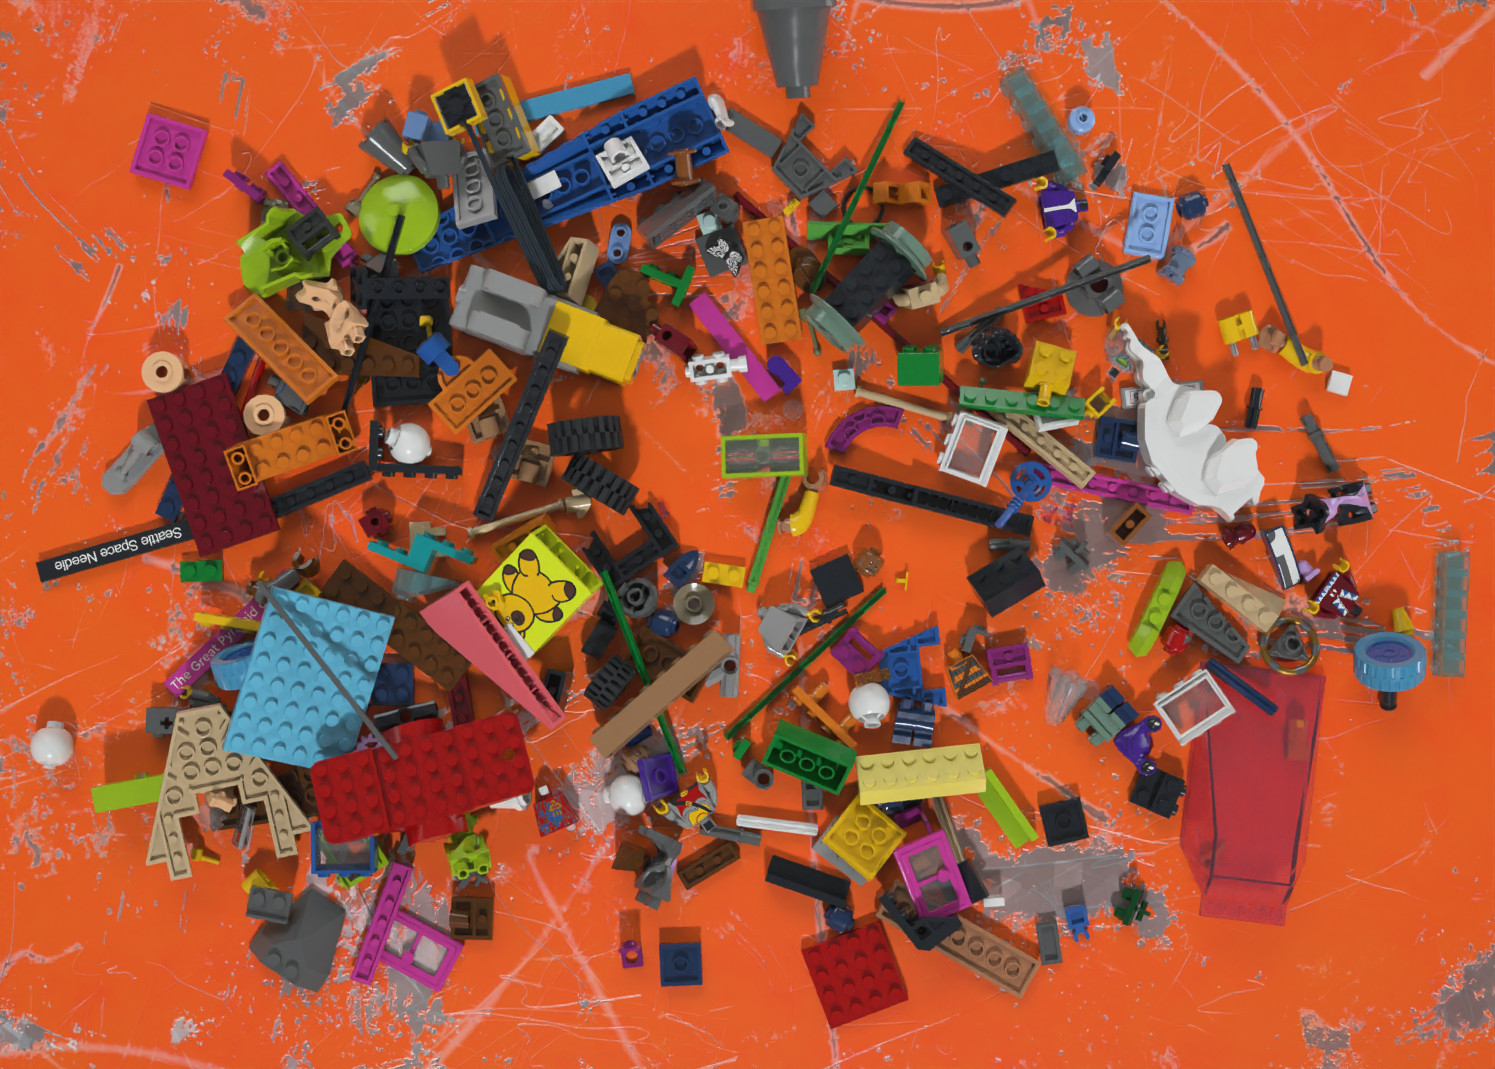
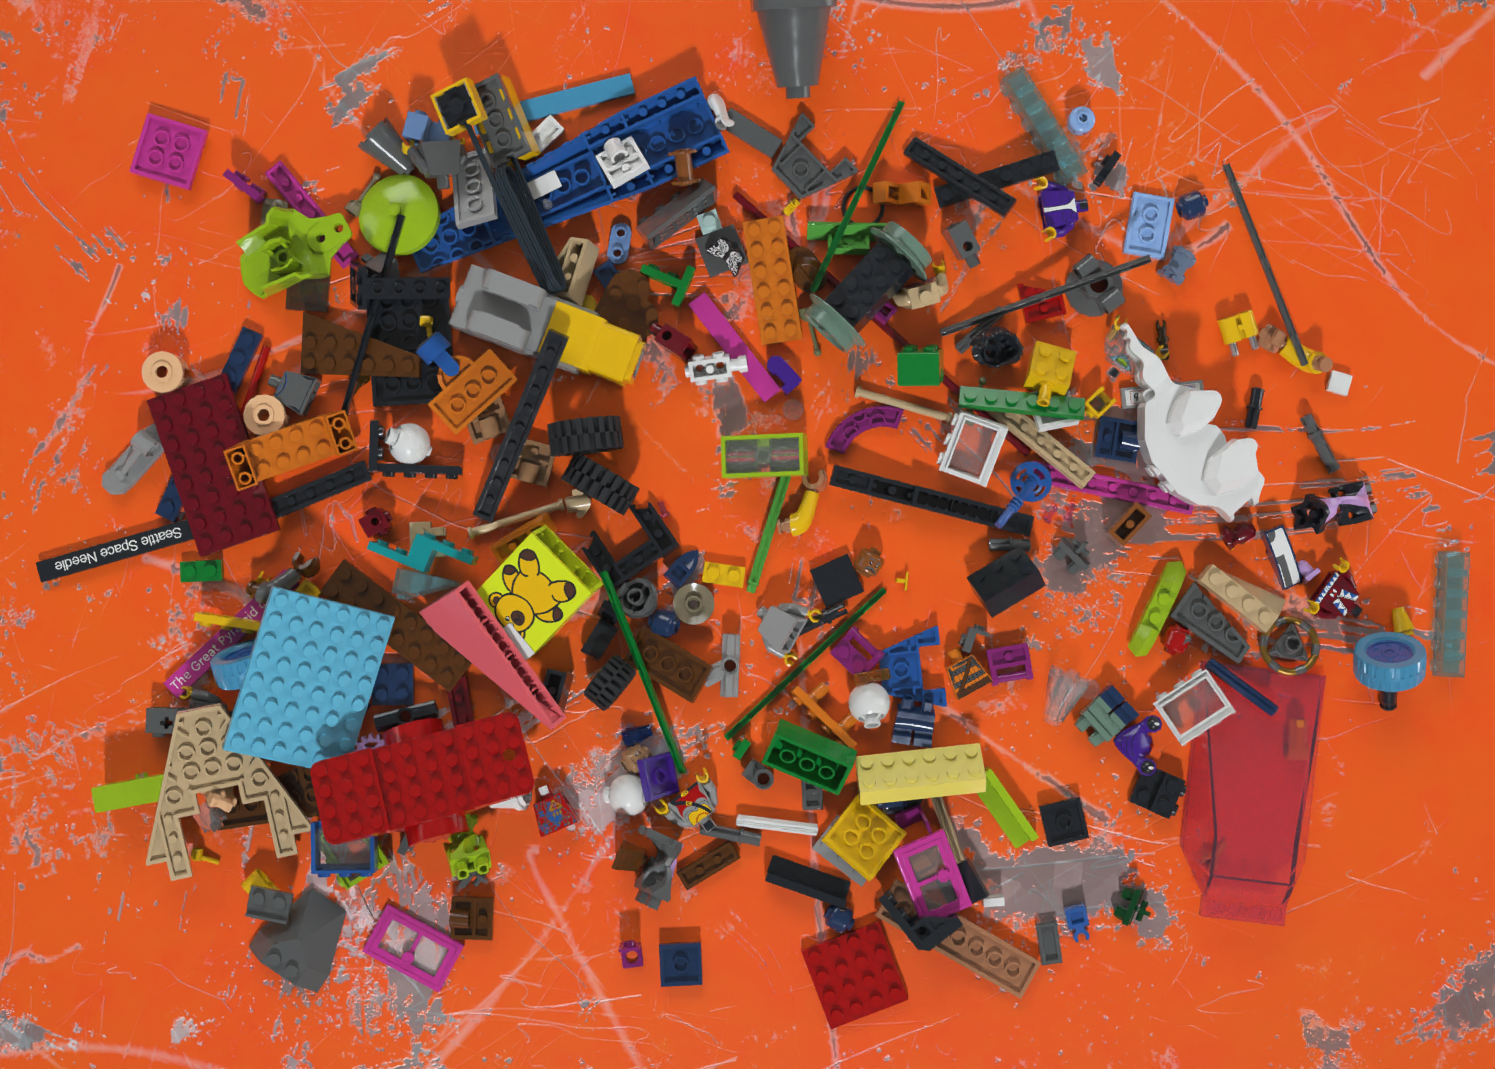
white brick [30,721,74,769] -> none
orange plate [223,292,339,405] -> none
light grey slope [232,804,257,850] -> none
dark grey piece [255,579,399,760] -> none
pearl dark grey plate [285,206,341,261] -> none
light nougat hips [295,278,369,356] -> none
dark pink tile [350,860,414,985] -> none
yellow plate [482,590,505,613] -> none
medium nougat brick [589,629,735,758] -> none
dark grey bracket [710,193,741,226] -> none
dark grey tile [808,189,838,220] -> none
light aqua plate [833,368,855,391] -> none

